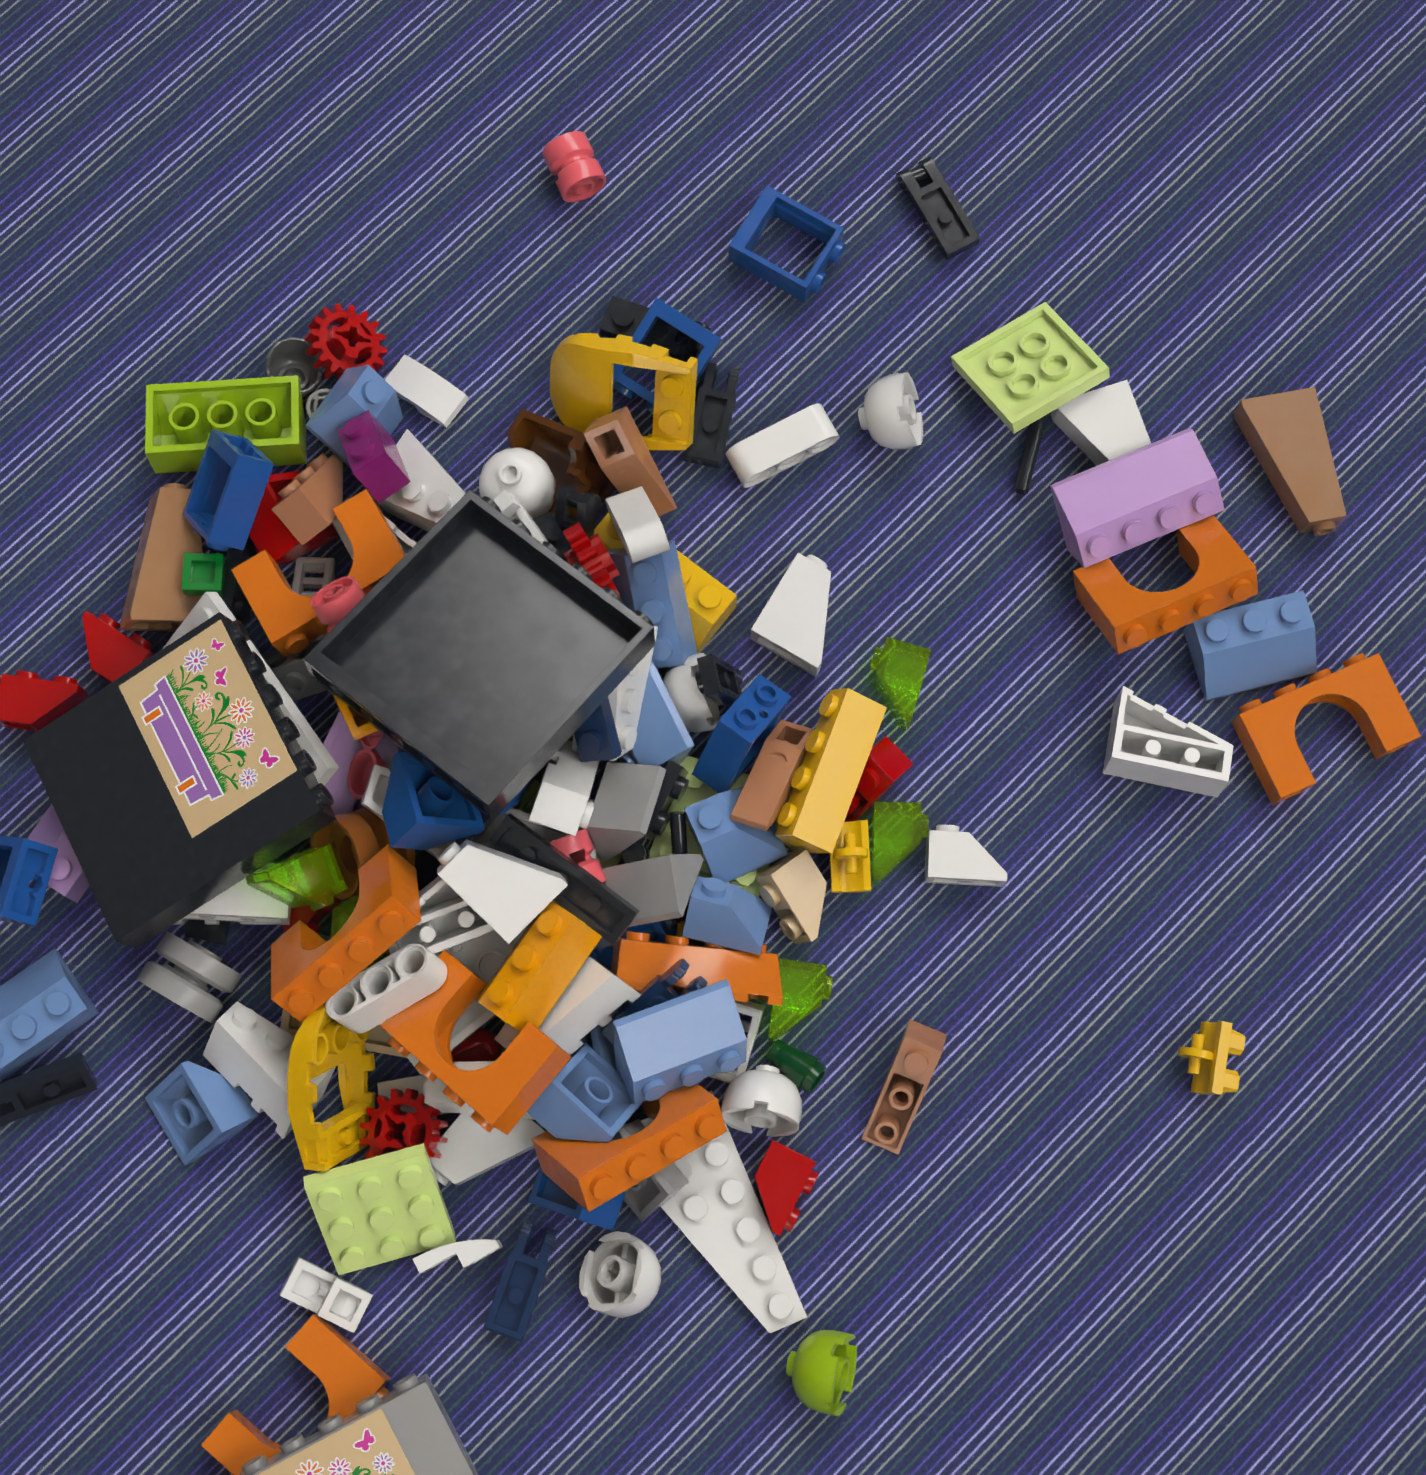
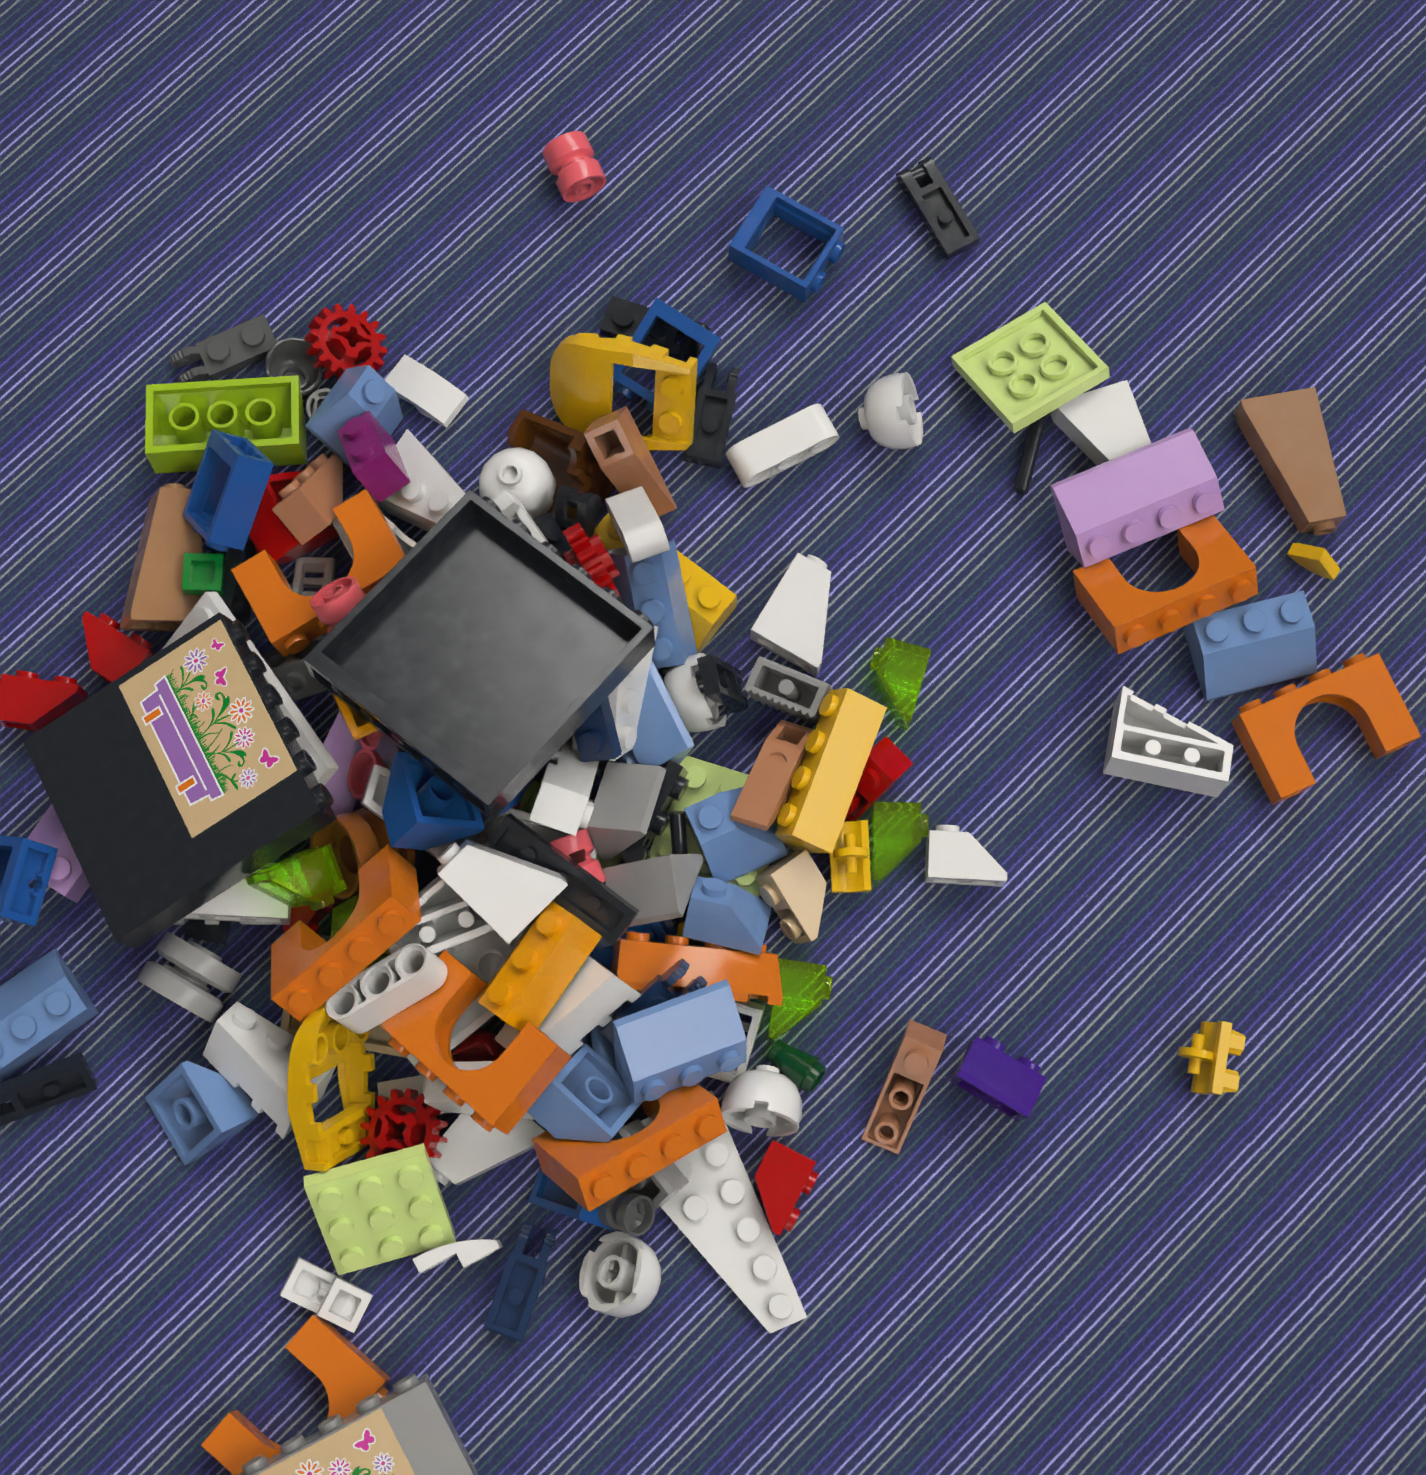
blue window [692,674,791,793] -> none
lime cylinder [786,1330,857,1416] -> none
none -> dark grey hinge [169,314,277,383]
none -> dark grey wheel [598,1190,655,1236]
none -> light grey brick [745,656,834,726]
none -> dark purple slope [949,1035,1046,1122]
none -> yellow tile [1287,543,1340,580]

